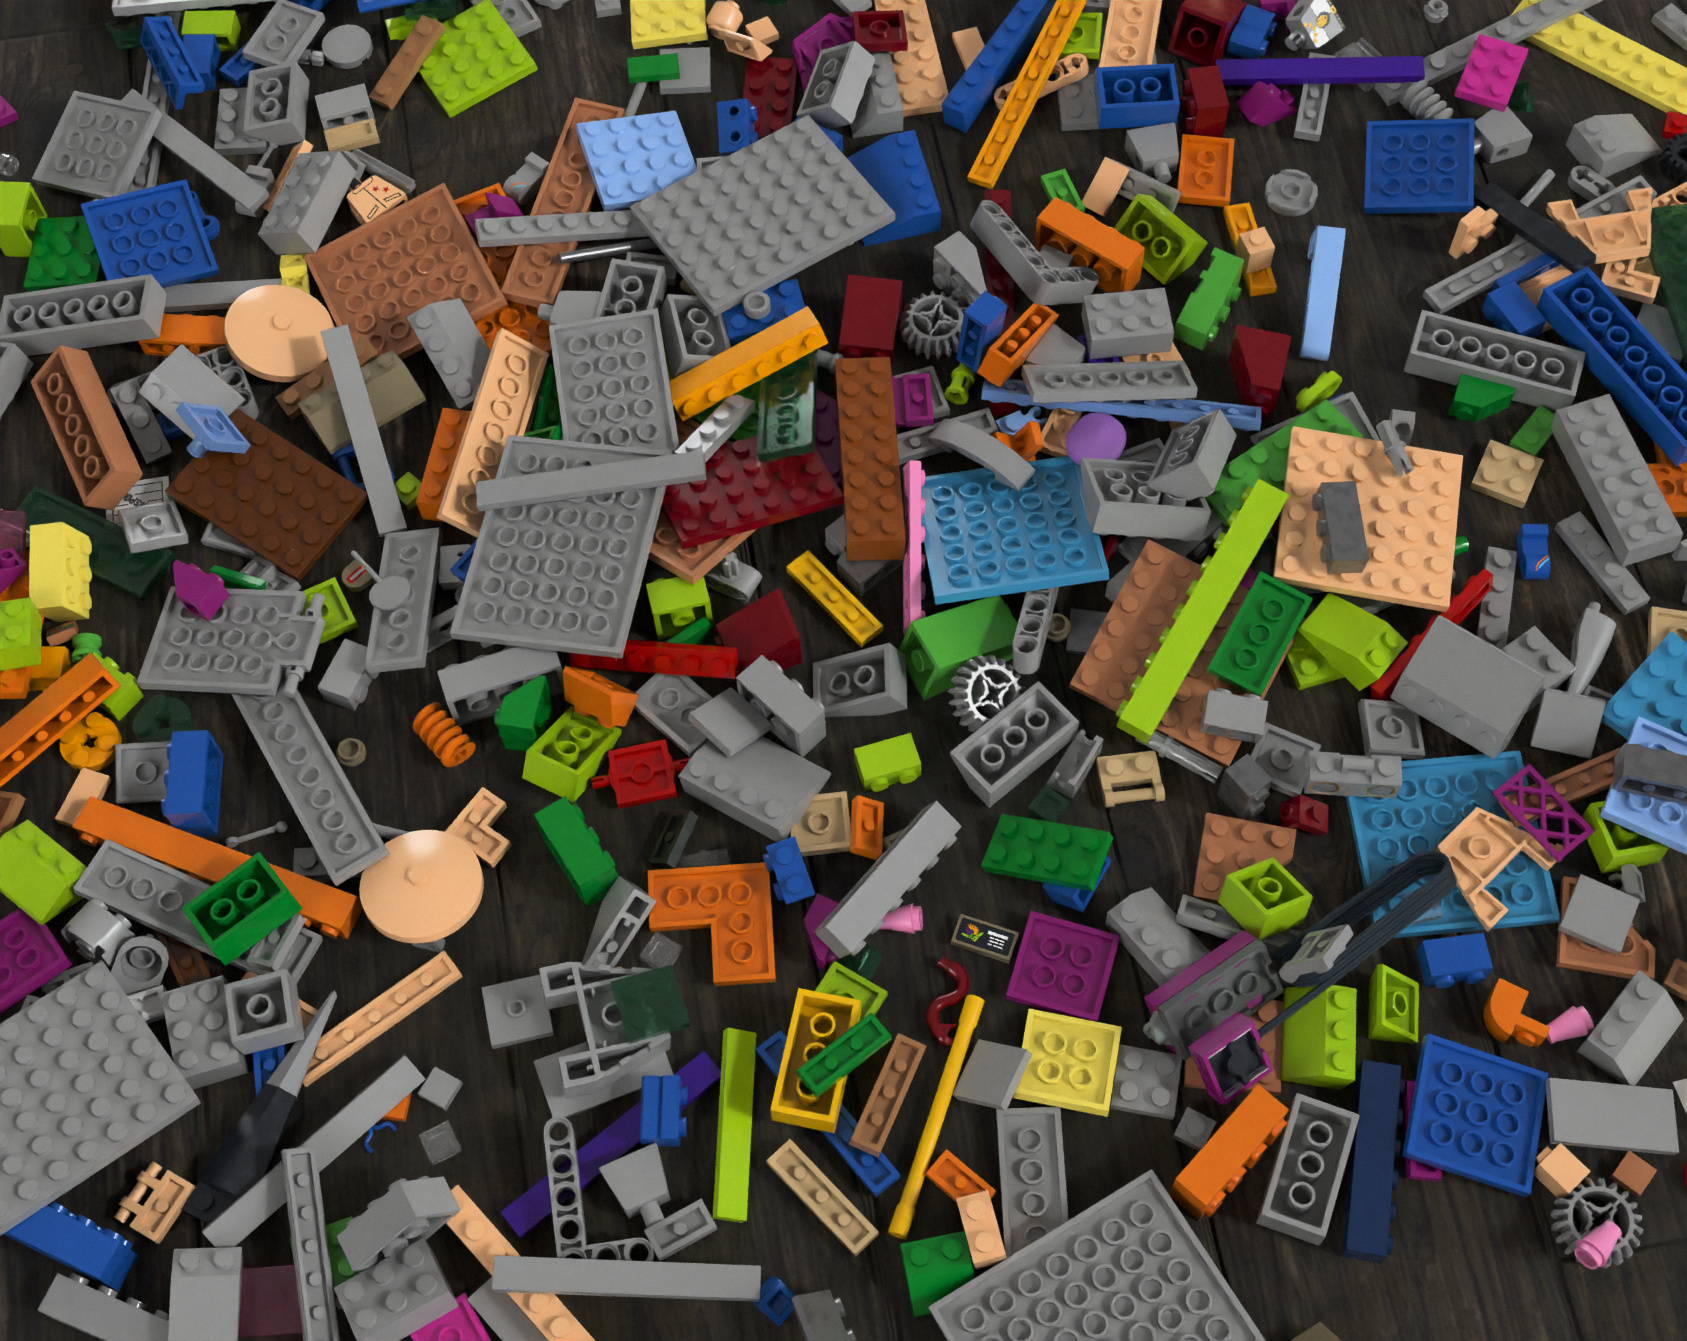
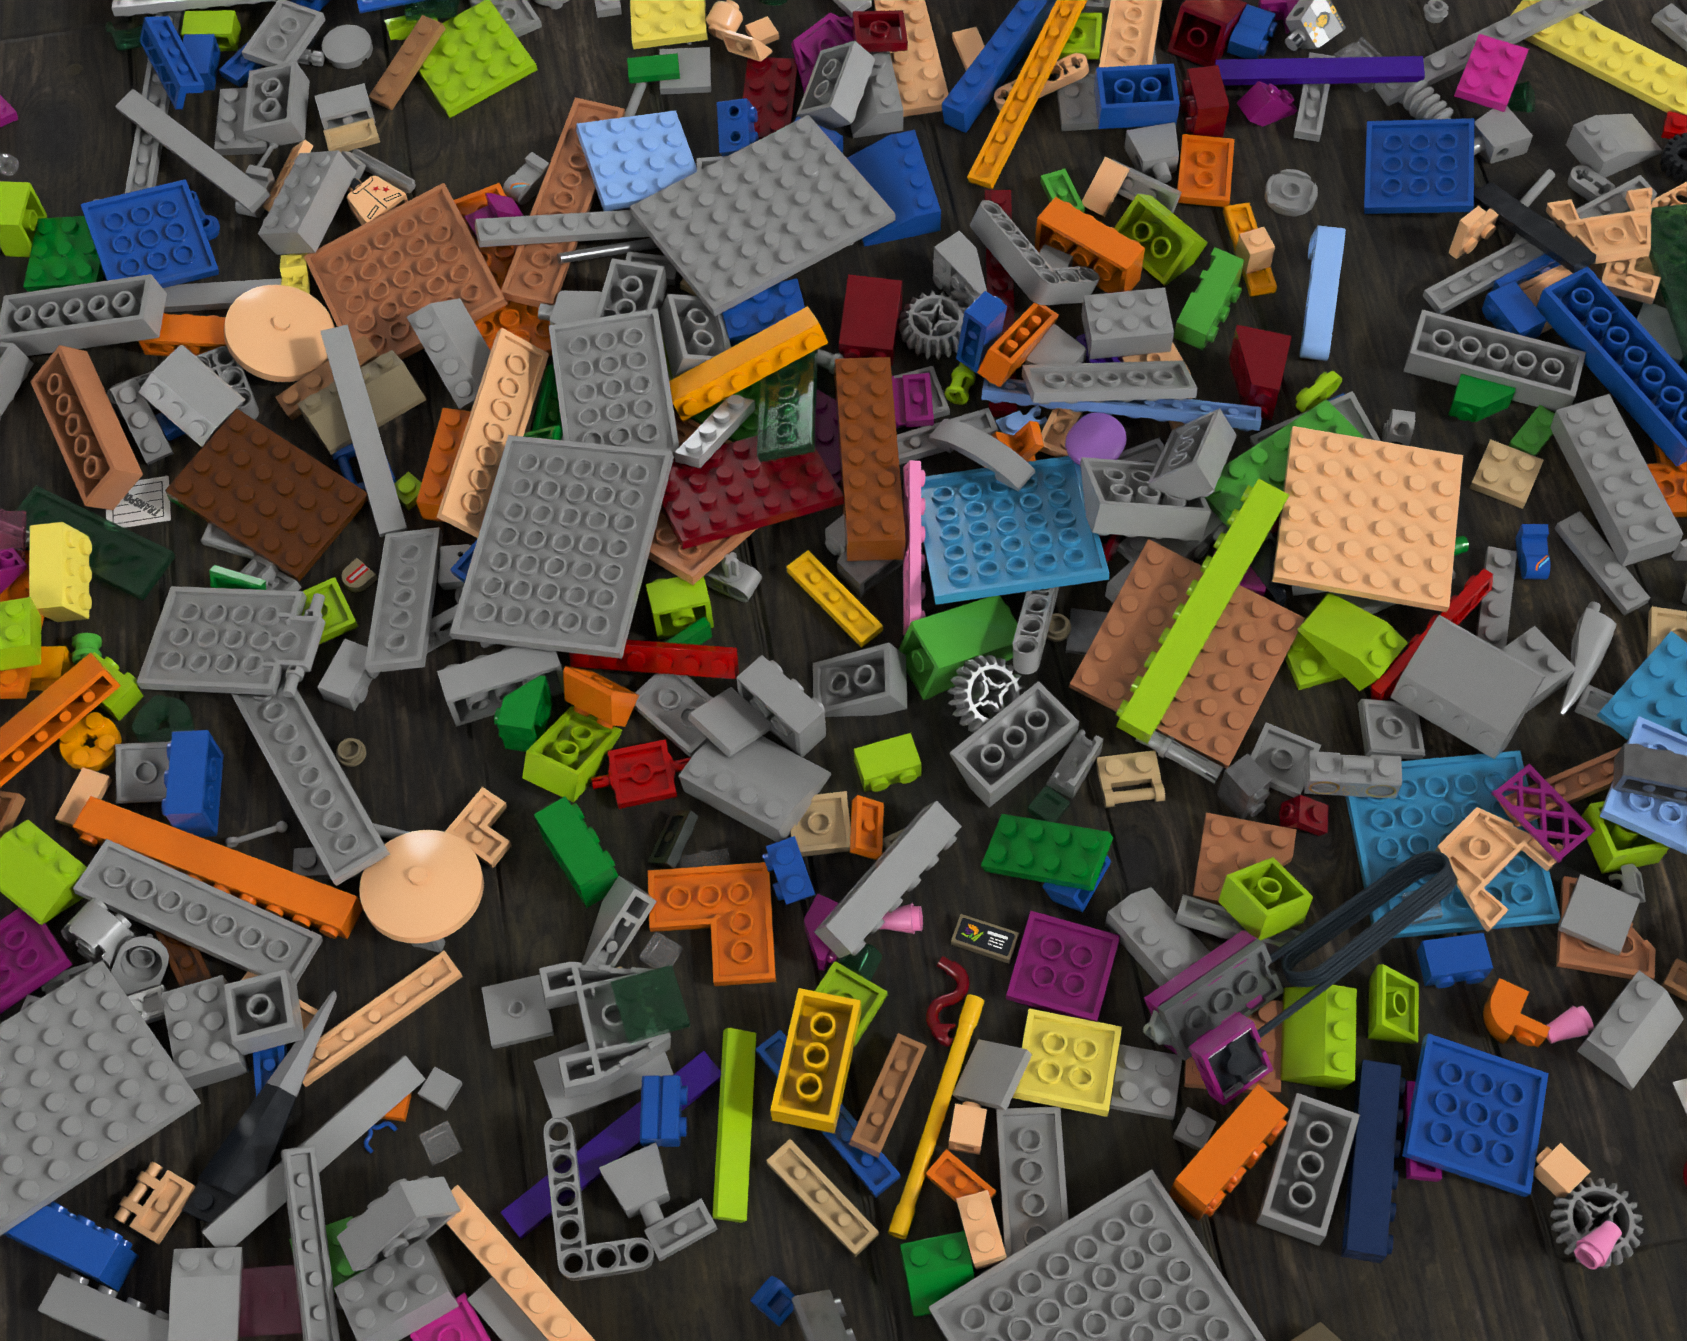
light grey plate [32,91,163,199] -> none
nougat tile [46,620,79,646] -> none
light grey plate [117,500,189,554] -> none
magenta slope [173,560,230,621] -> none
medium blue tile [176,402,251,458] -> none
green brick [181,852,303,966] -> none
light grey plate [246,913,306,972] -> none
light grey piece [351,550,411,611] -> none
orange piece [413,702,476,767] -> none
light grey tile [476,450,707,511] -> none
light grey tile [492,1255,761,1302] -> none
dark red slope [713,588,802,685] -> none
light grey tile [743,291,771,319] -> none
green tile [796,1012,892,1098] -> none
light grey brick [1199,688,1268,743] -> none
green plate [1206,571,1313,697] -> none
light grey plate [1279,924,1354,983] -> none
flat silver brick [1312,481,1369,574] -> none
light grey axle [1376,420,1414,477] -> none
light grey tile [1530,687,1606,759] -> none
light grey tile [1545,1078,1679,1155] -> none
nougat tile [1609,1150,1657,1198] -> none
none -> light nougat brick [948,1101,987,1155]

